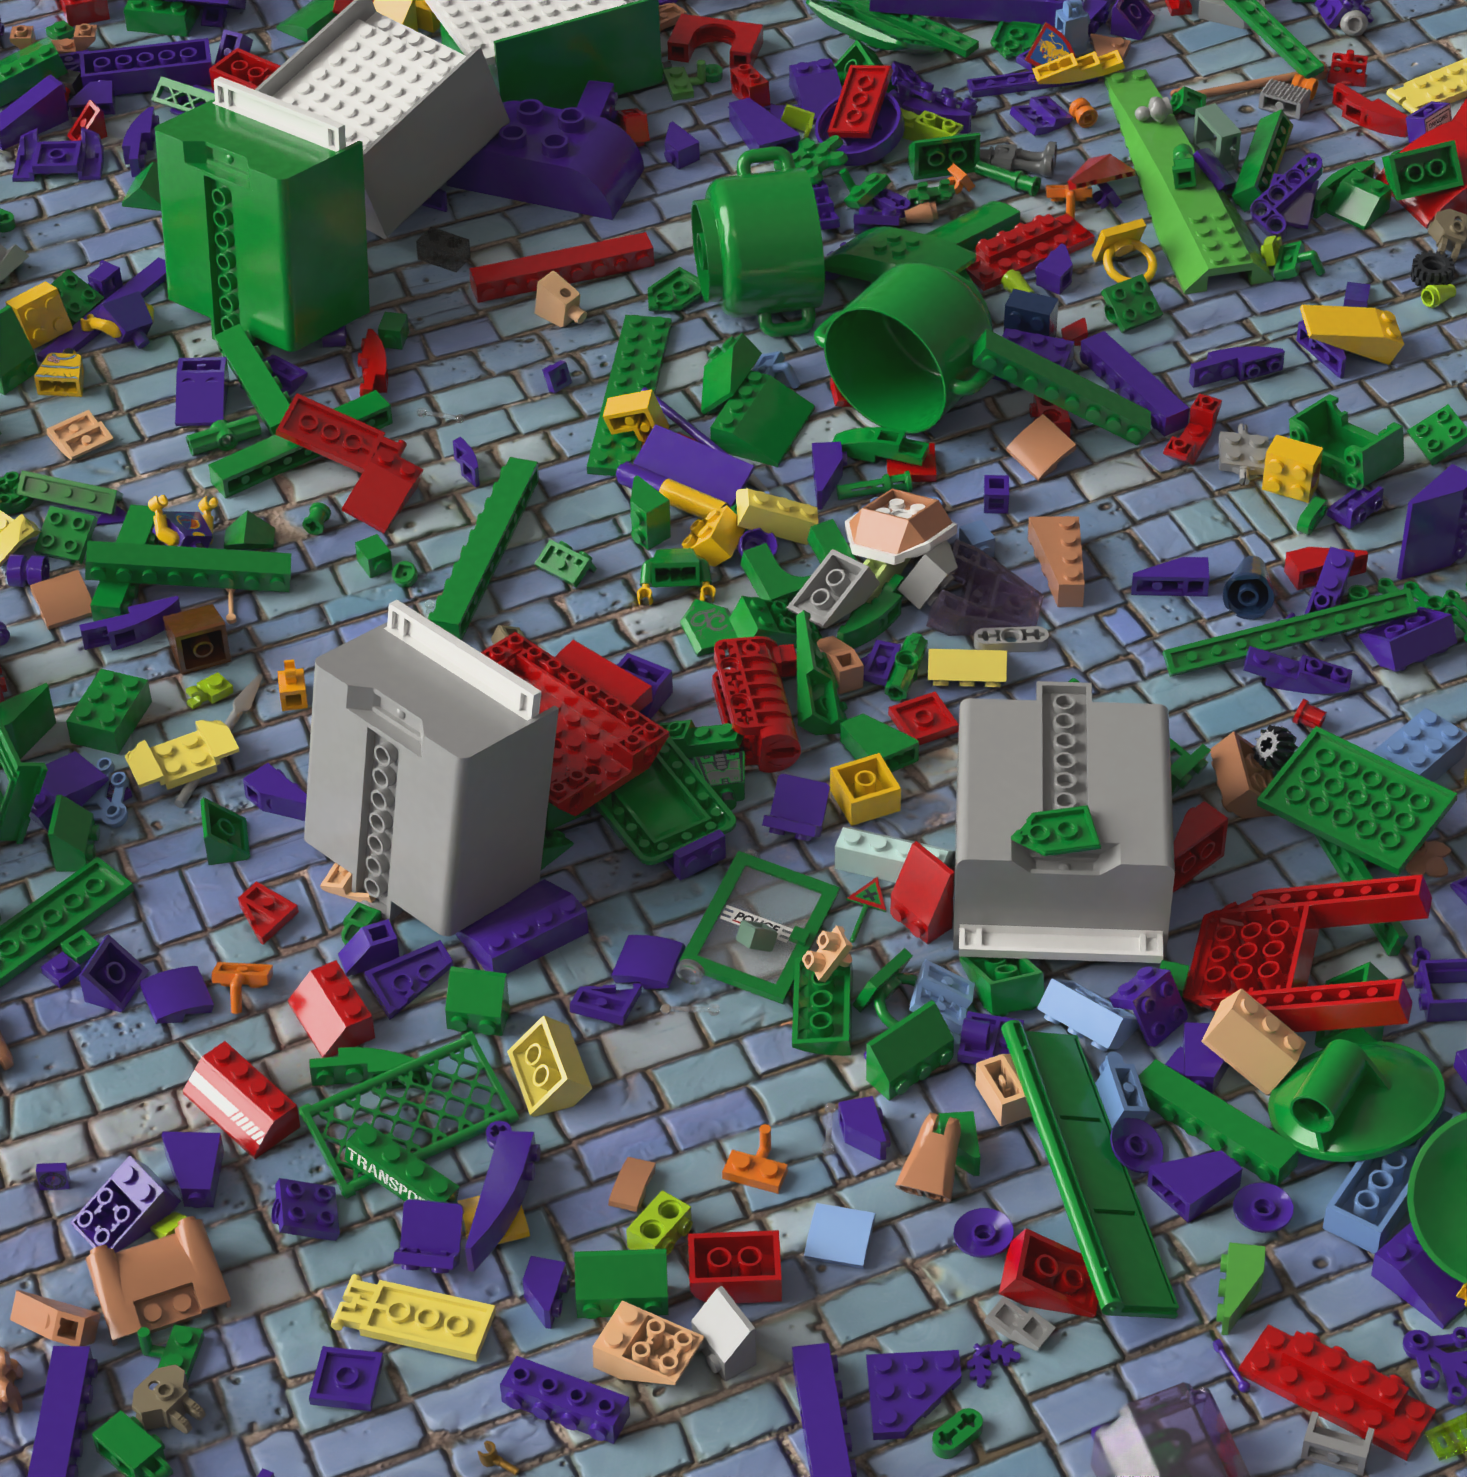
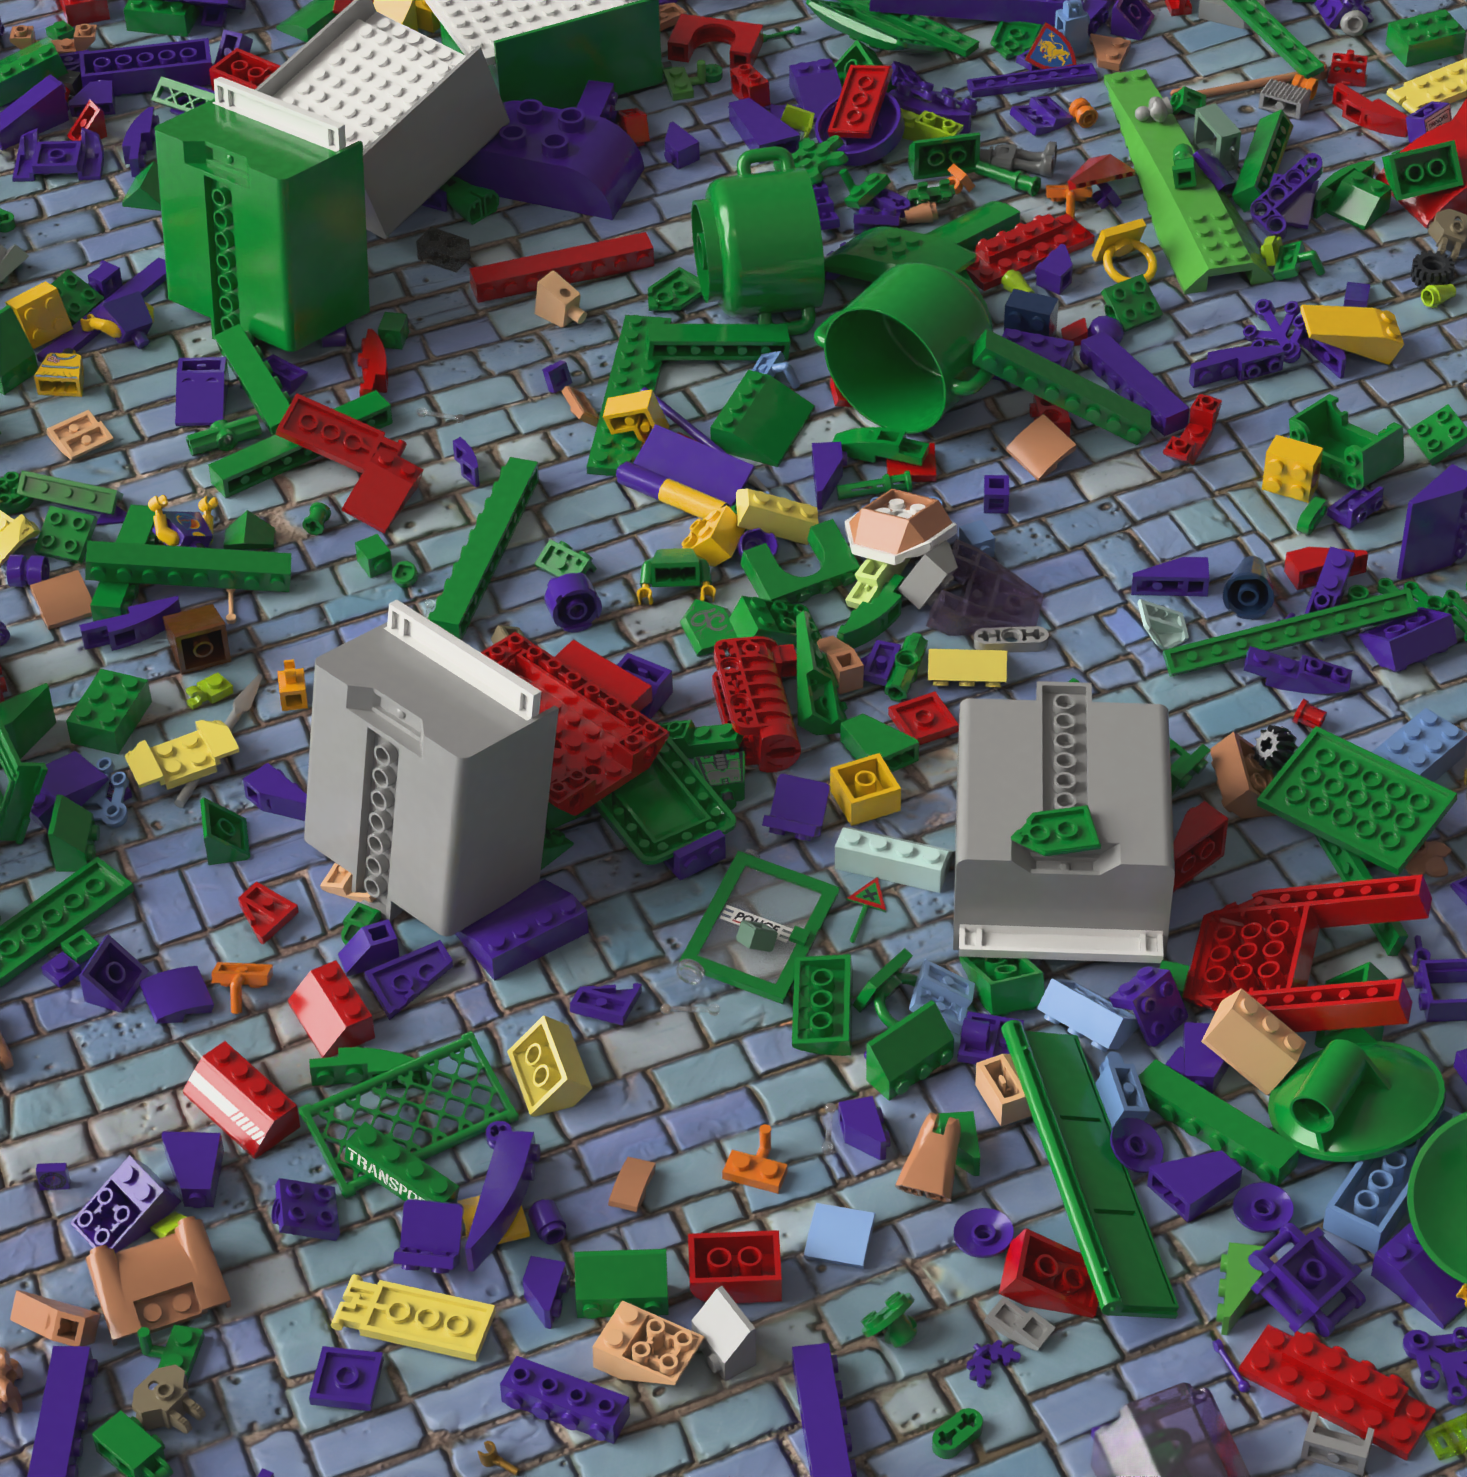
green slope [445,966,510,1036] -> none
dark purple slope [611,935,685,989] -> none
lime brick [626,1190,693,1256] -> none
green slope [630,475,671,550] -> none
green slope [701,333,762,414] -> none
light grey slope [786,549,880,628] -> none
light nougat hips [802,925,853,982] -> none
dark purple plate [866,1350,962,1440] -> none
red slope [890,841,955,944] -> none
nougat wedge [1028,516,1085,607] -> none
yellow slope [1032,50,1125,84] -> none
light grey plate [1218,424,1269,486] -> none
none -> green piece [440,176,500,225]
none -> dark purple brick [528,1199,566,1245]
none -> dark purple brick [544,573,602,633]
none -> nougat plate [562,386,599,427]
none -> green brick [645,324,790,360]
none -> green hinge [763,26,802,42]
none -> green plate [861,1291,917,1348]
none -> dark purple hair [1088,316,1124,344]
none -> light aqua slope [1138,599,1189,650]
none -> dark purple plant [1243,299,1306,364]
none -> dark purple brick [1248,1222,1366,1337]
none -> green brick [1385,9,1466,67]

